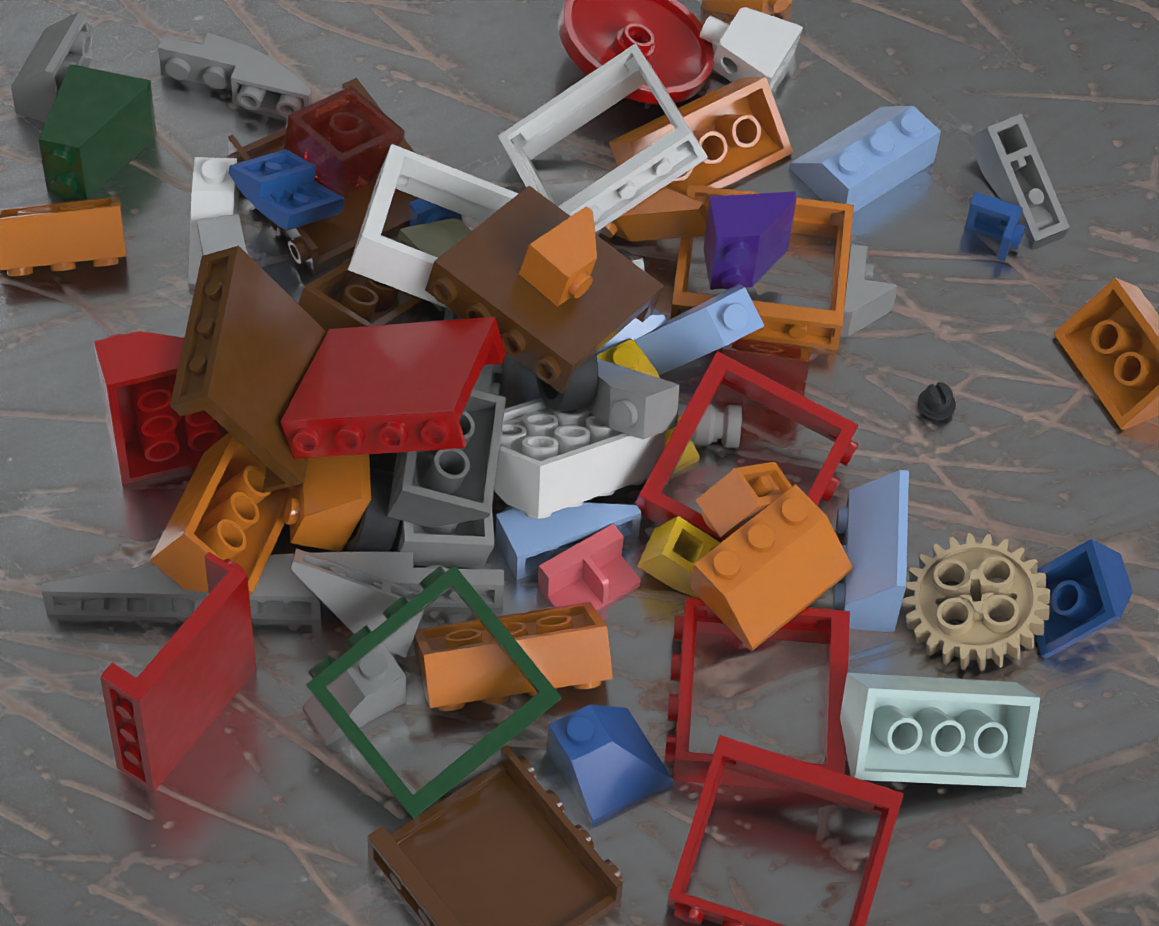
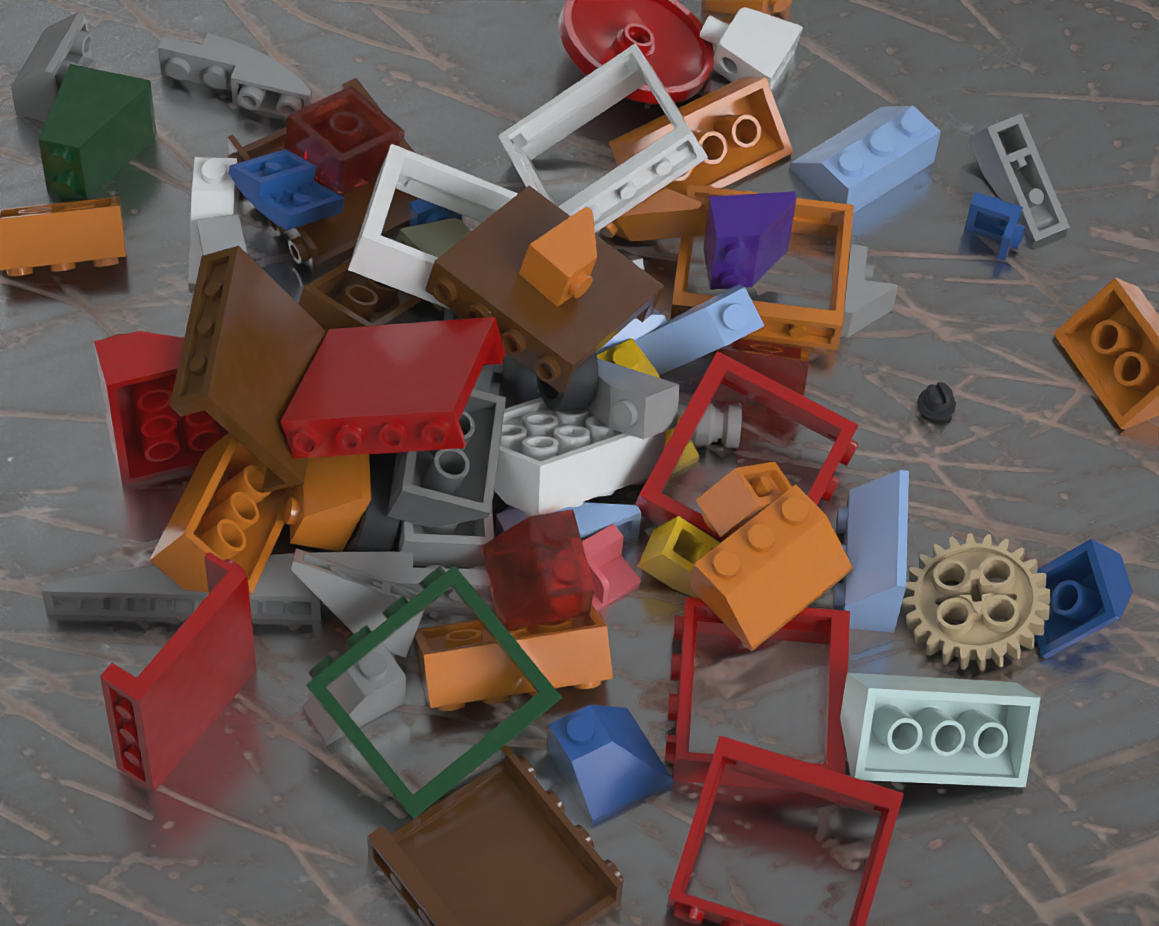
none -> clear red slope [481,509,594,629]

